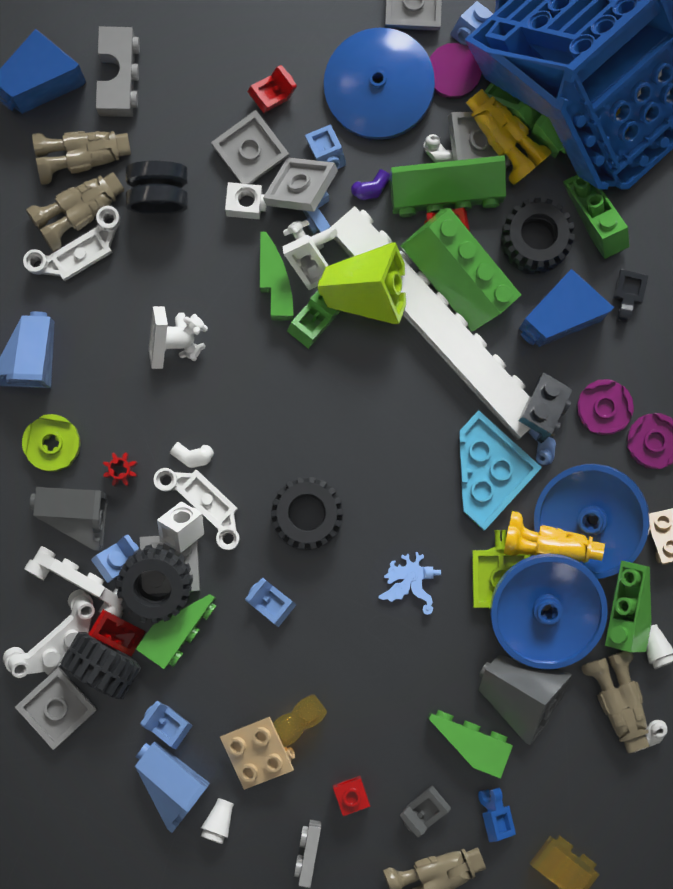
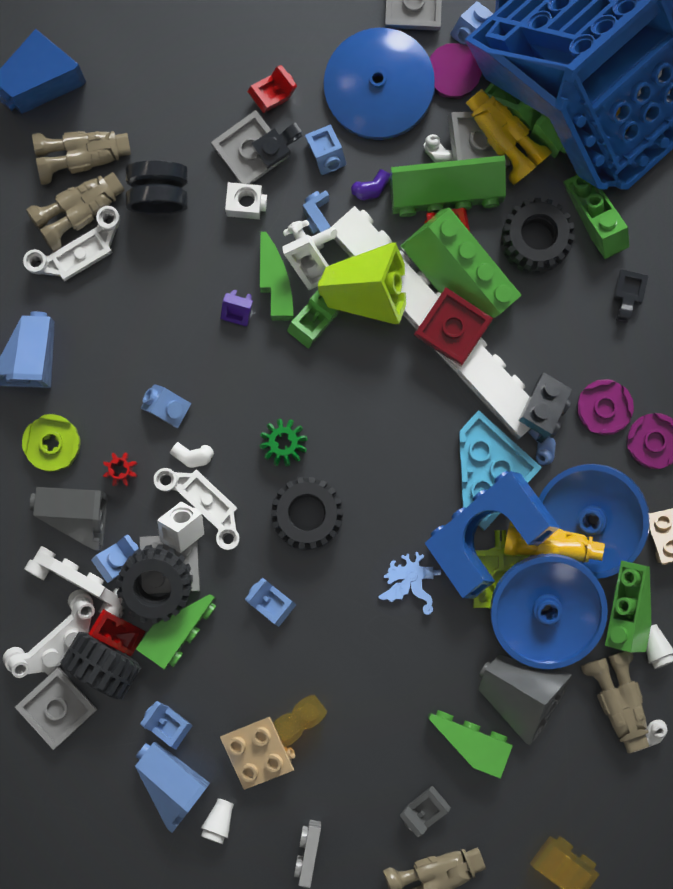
light grey arch [96,26,140,117] -> none
white piece [149,307,208,369] -> none
light grey plate [263,157,338,212] -> none
red brick [333,776,370,816] -> none
blue plate [478,788,516,842] -> none
blue slope [519,269,614,347] -> none
none -> medium blue bracket [141,384,191,428]
none -> dark purple tile [220,290,253,327]
none -> black plate [251,122,302,169]
none -> green gear [260,418,308,467]
none -> dark red tile [414,287,493,367]
none -> blue arch [425,471,560,599]

